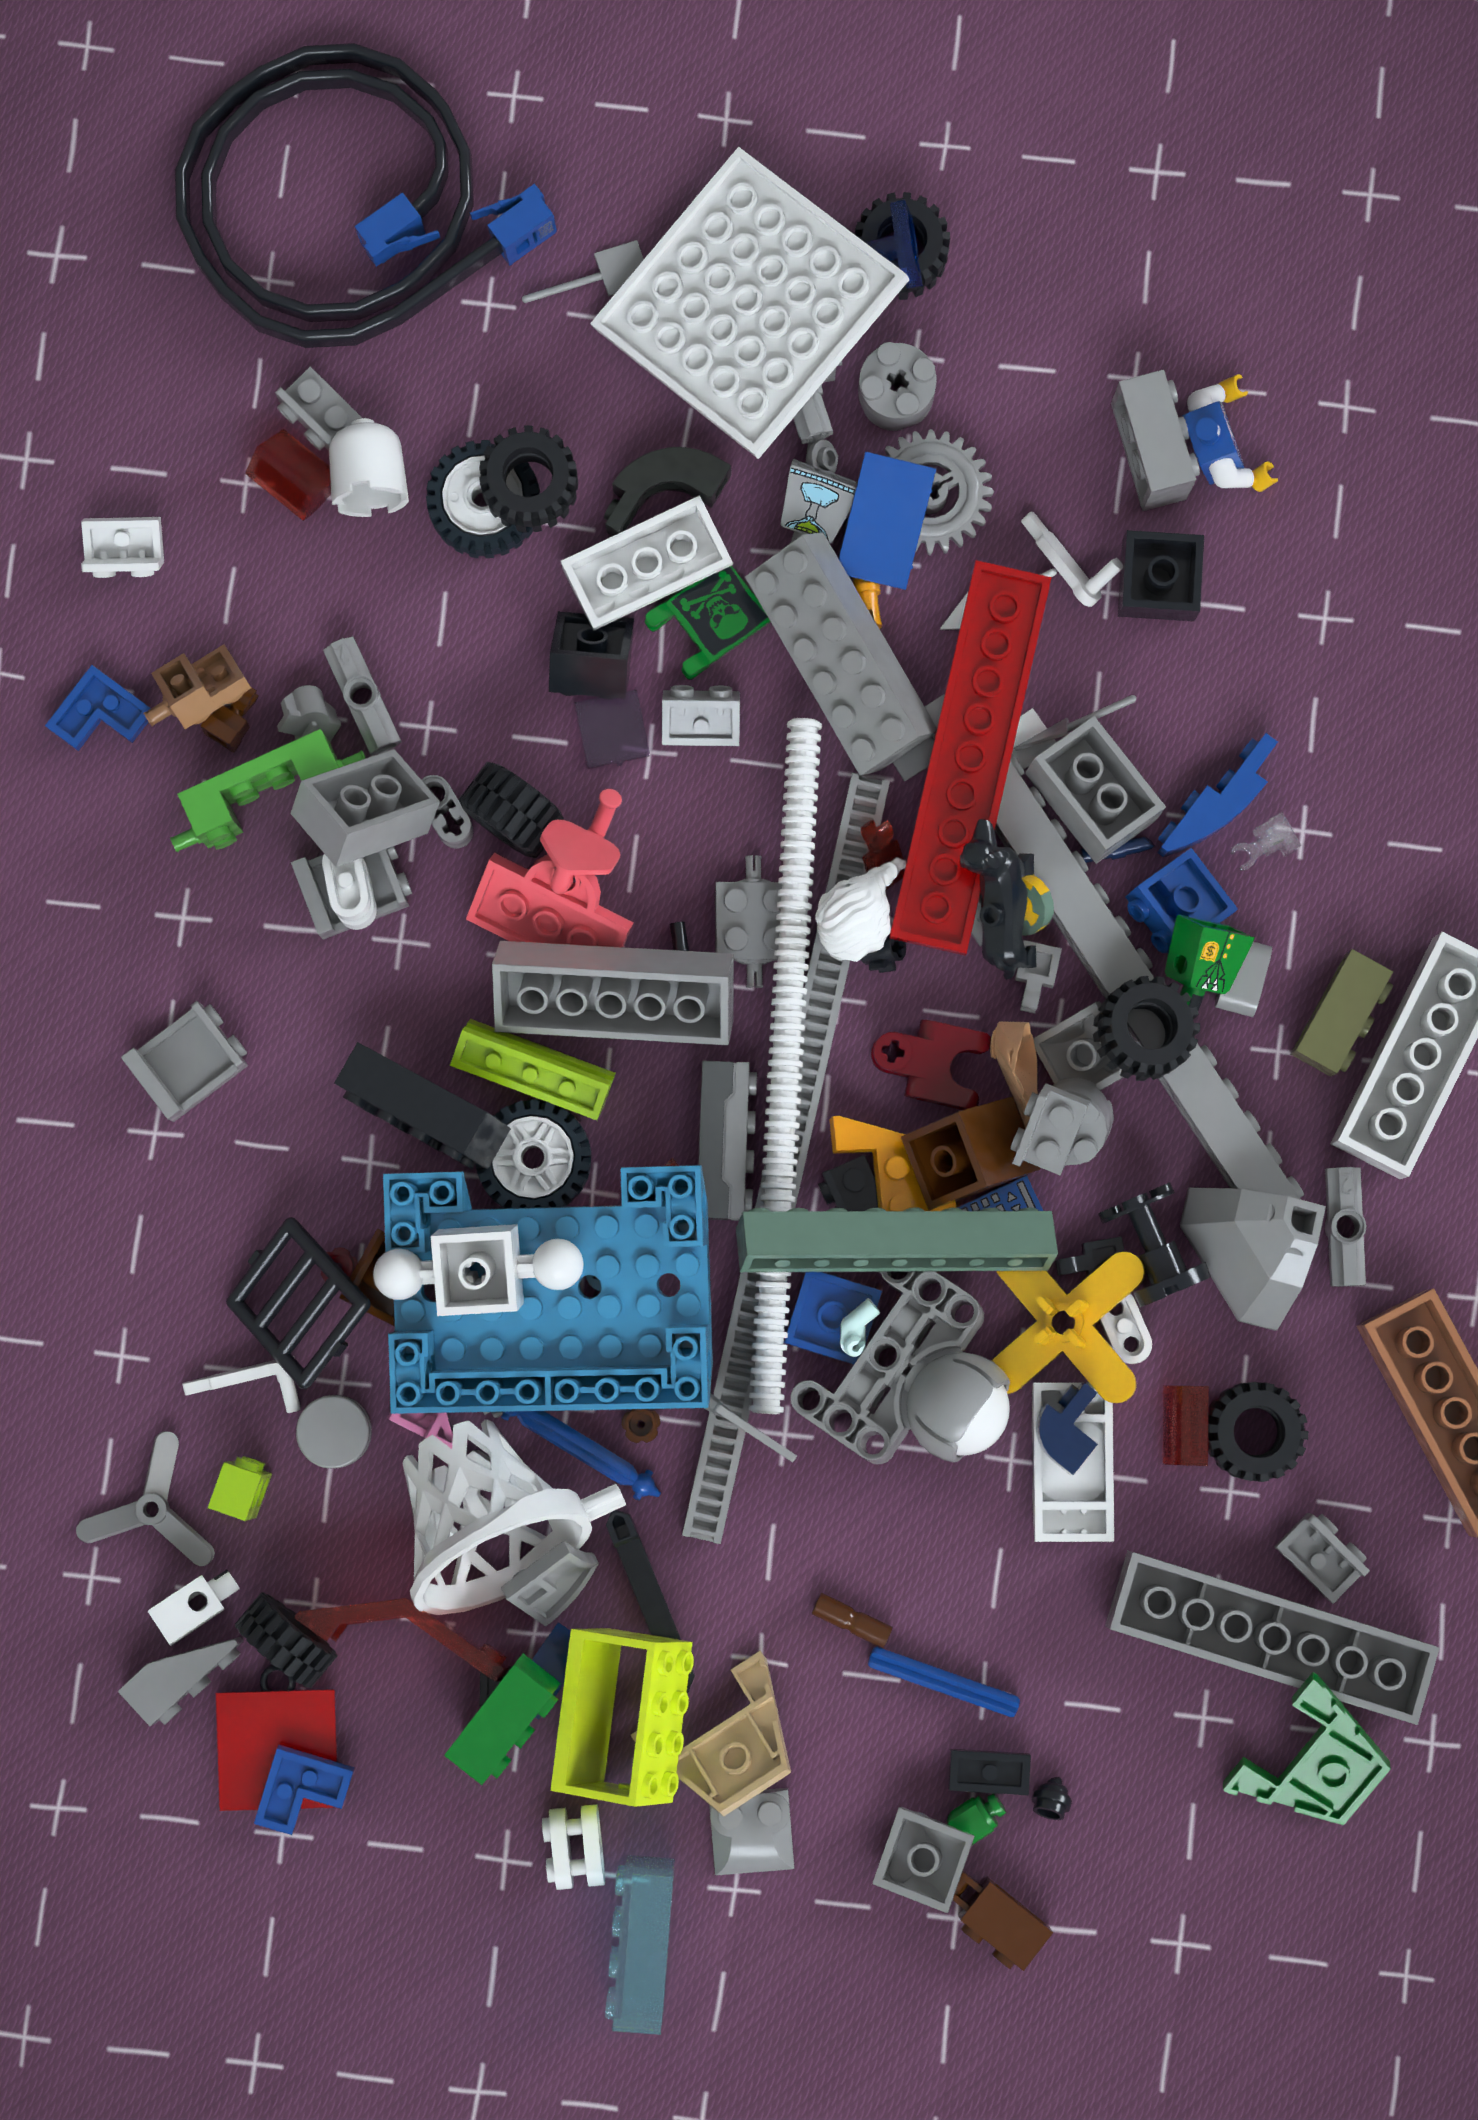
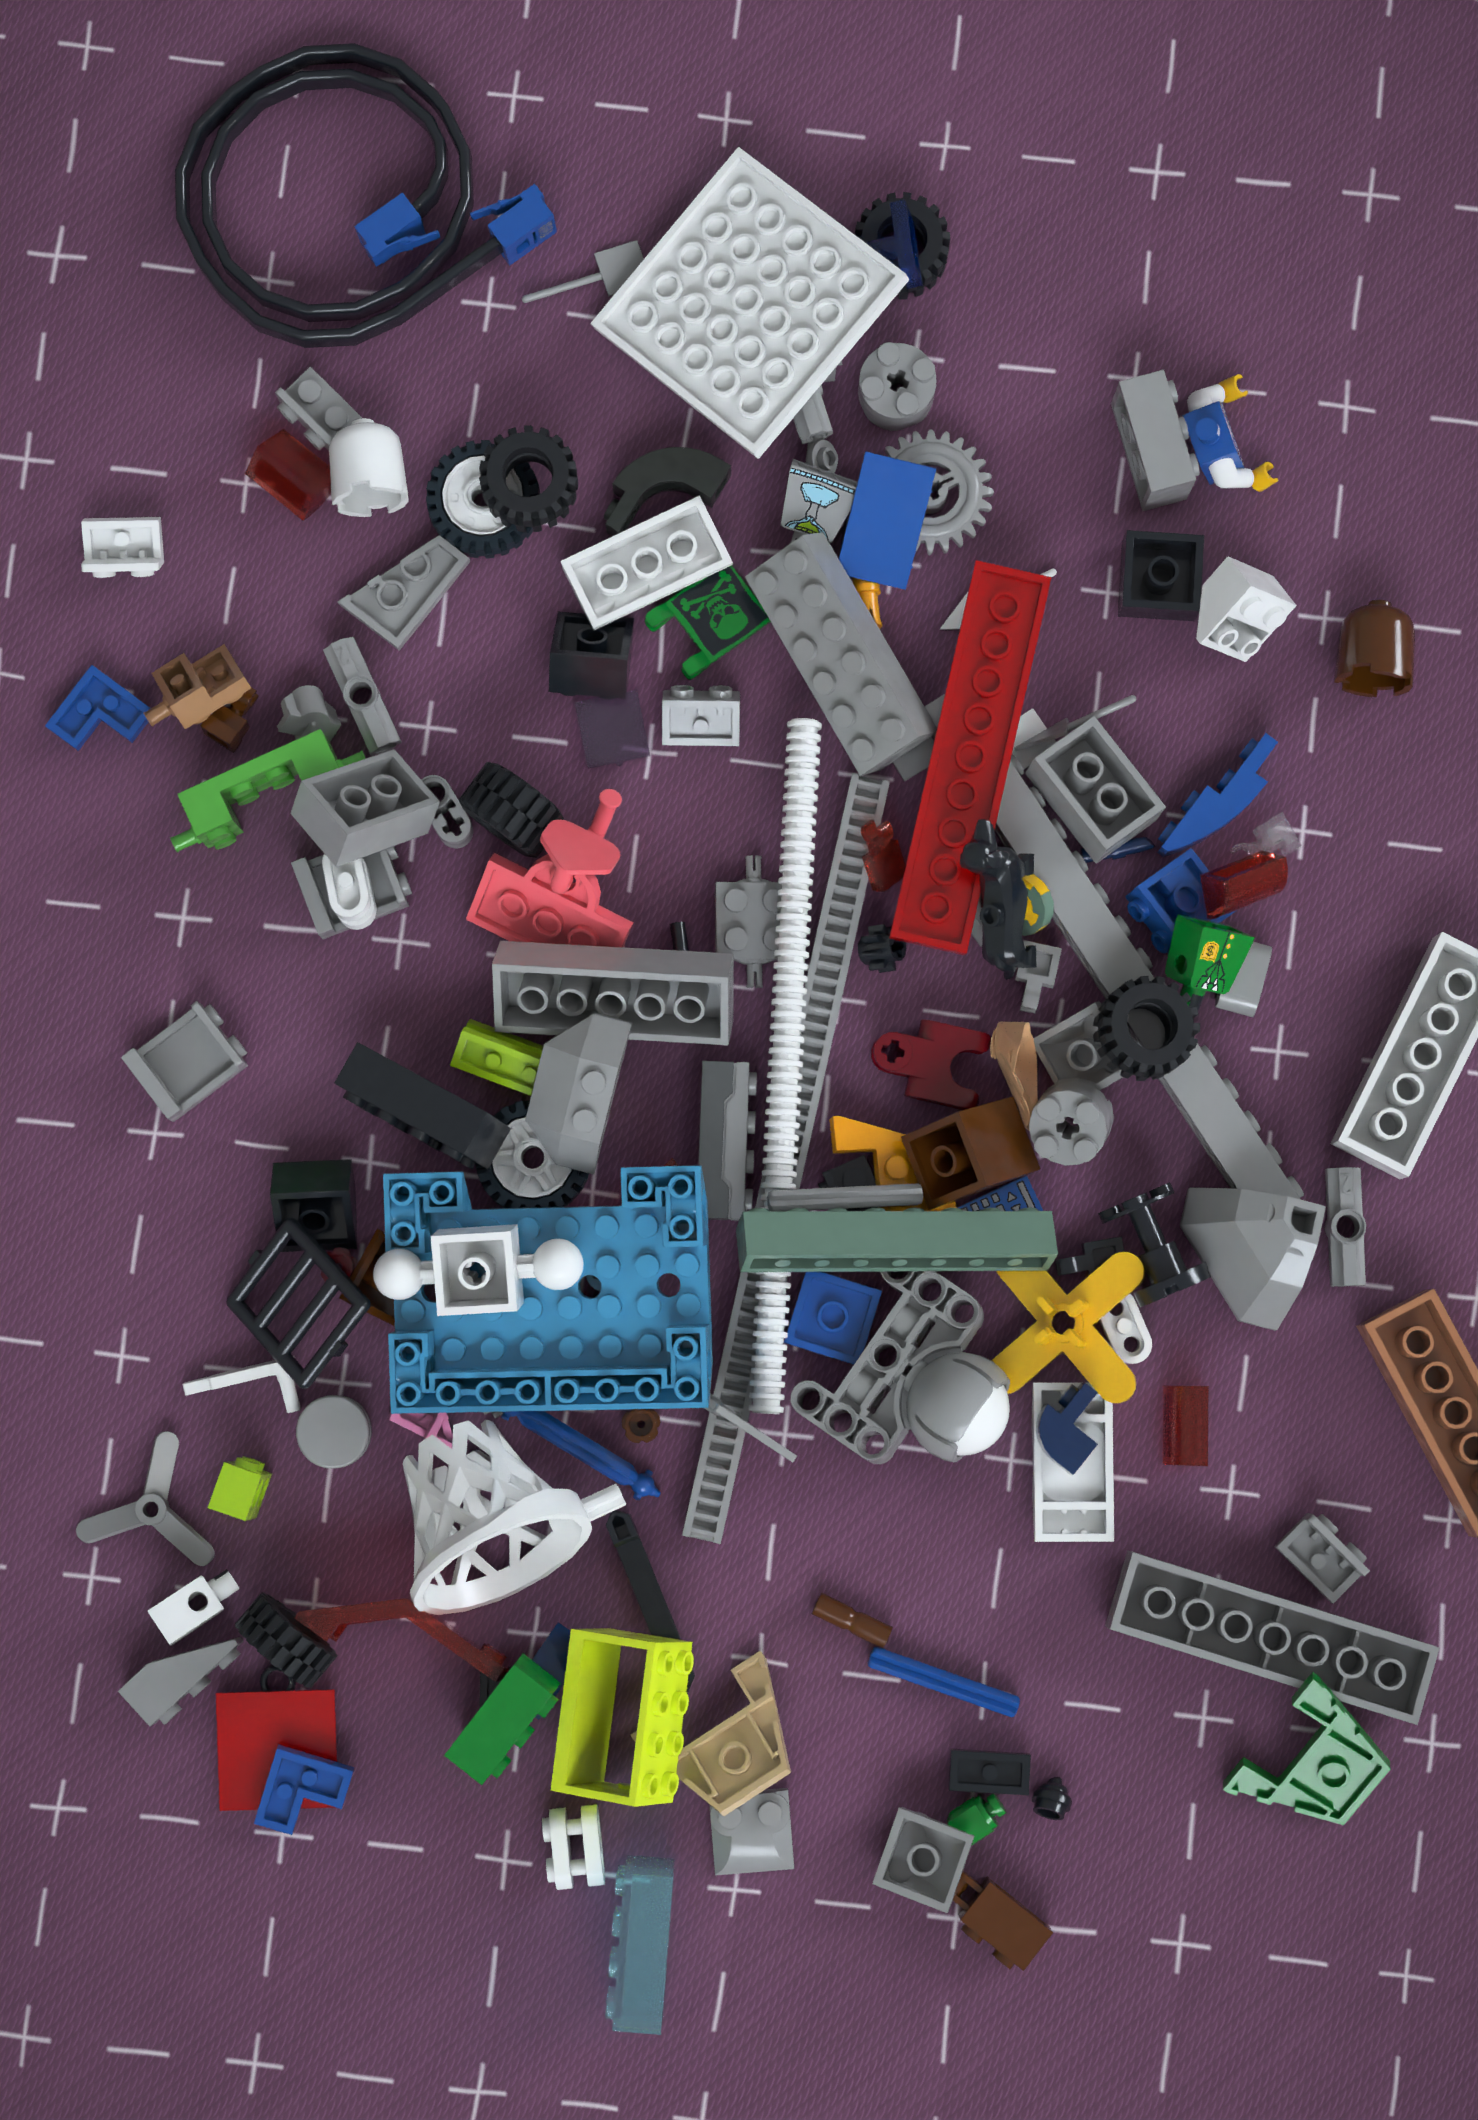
light grey plate [501,1541,599,1626] -> none
white hair [815,857,906,962] -> none
light aqua arm [840,1298,880,1357] -> none
light grey bracket [1010,1084,1090,1175] -> none
white piece [1021,512,1123,607] -> none
black tyre [1203,1382,1309,1482] -> none
olive brick [1290,949,1393,1077] -> none
none -> black slope [270,1159,357,1252]
none -> light grey wing [337,535,470,651]
none -> light grey wedge [525,1013,632,1175]
none -> light grey axle [767,1183,923,1211]
none -> white slope [1196,556,1297,662]
none -> clear red brick [1200,850,1288,919]
none -> reddish brown cylinder [1334,600,1415,697]

